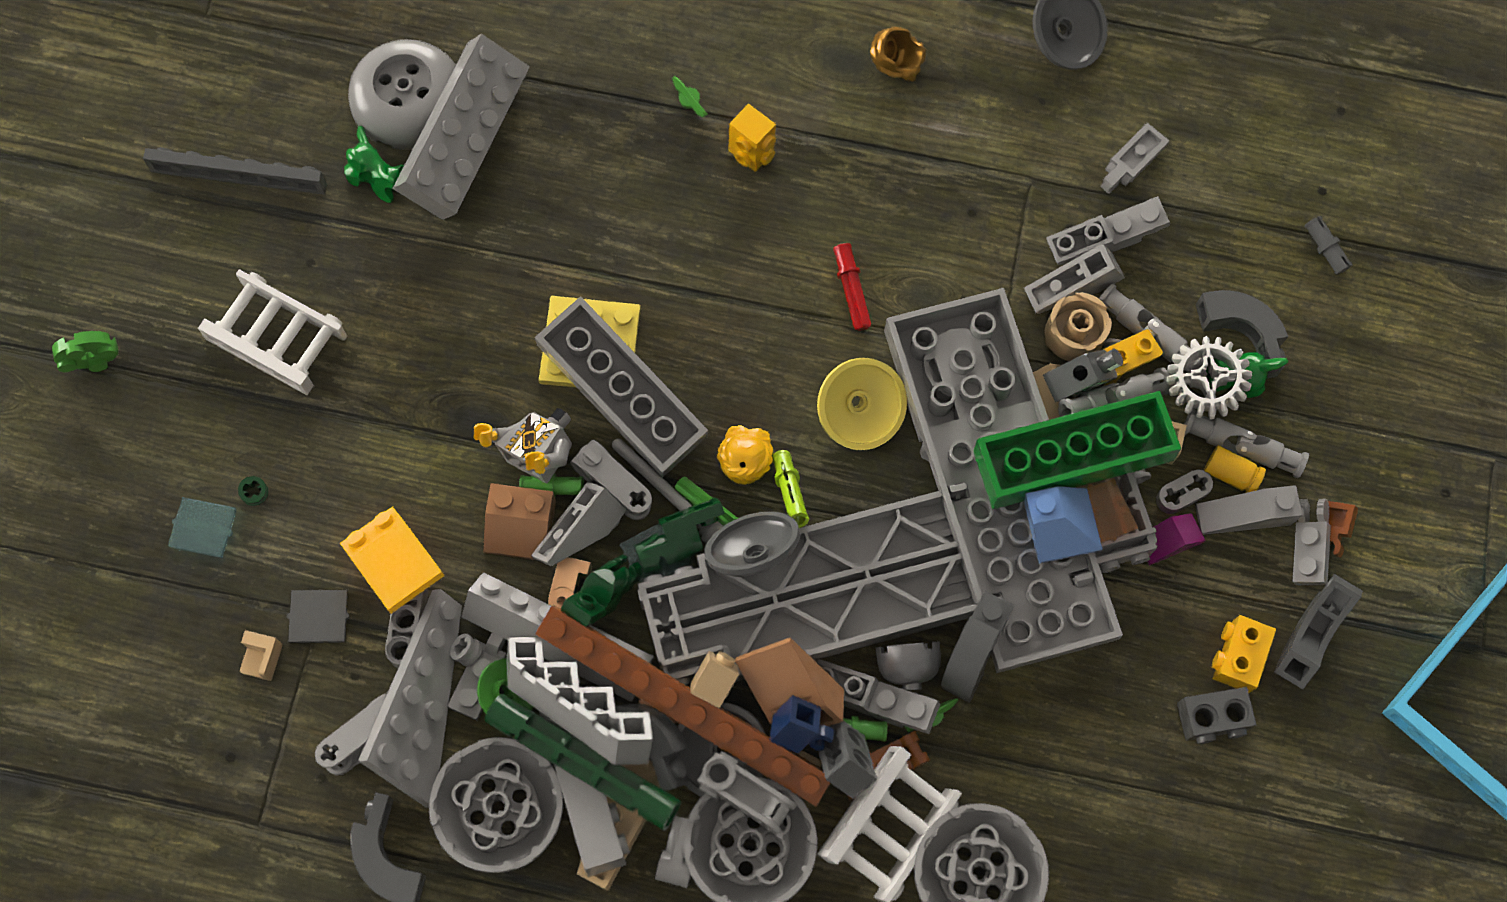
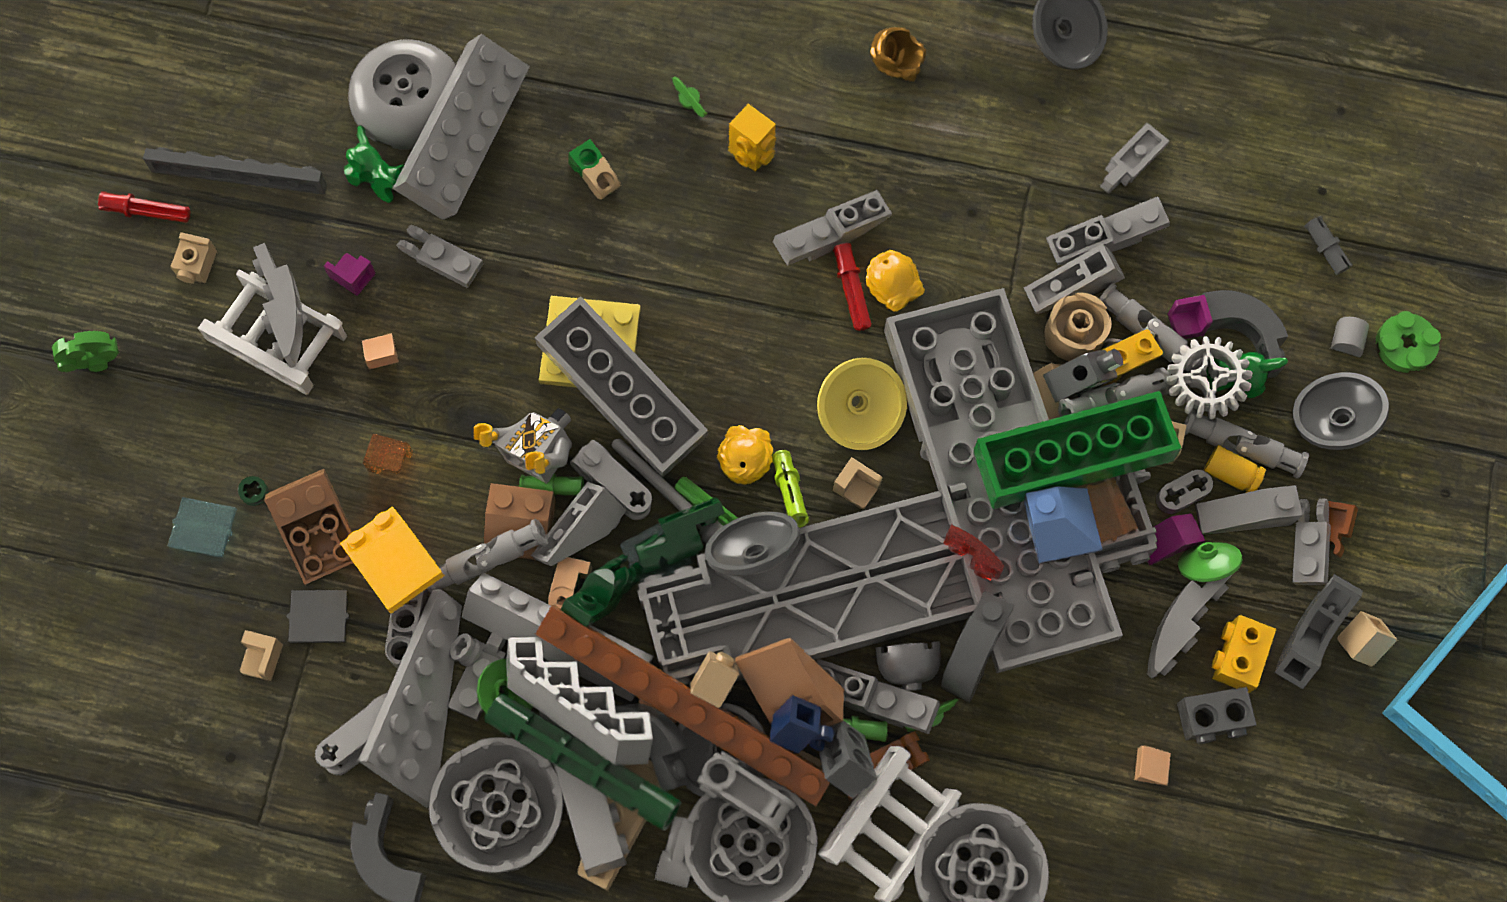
none -> red axle [98,191,191,223]
none -> tan brick [171,232,217,284]
none -> light grey slope [252,243,303,368]
none -> medium nougat slope [264,469,353,584]
none -> magenta panel [324,253,376,296]
none -> light nougat slope [362,333,399,370]
none -> clear orange panel [363,434,413,475]
none -> light grey hinge [397,225,483,288]
none -> light grey piece [427,518,548,593]
none -> leg [568,139,620,200]
none -> light grey slope [773,190,892,266]
none -> tan panel [833,457,883,509]
none -> yellow hair [866,250,924,312]
none -> clear red slope [943,524,1005,580]
none -> light nougat slope [1135,745,1171,786]
none -> light grey slope [1147,575,1232,679]
none -> magenta panel [1167,295,1213,339]
none -> bright green dish [1178,542,1242,582]
none -> dark grey dish [1293,372,1389,450]
none -> light grey brick [1331,317,1369,357]
none -> tan panel [1337,611,1398,666]
none -> bright green plate [1376,311,1441,373]

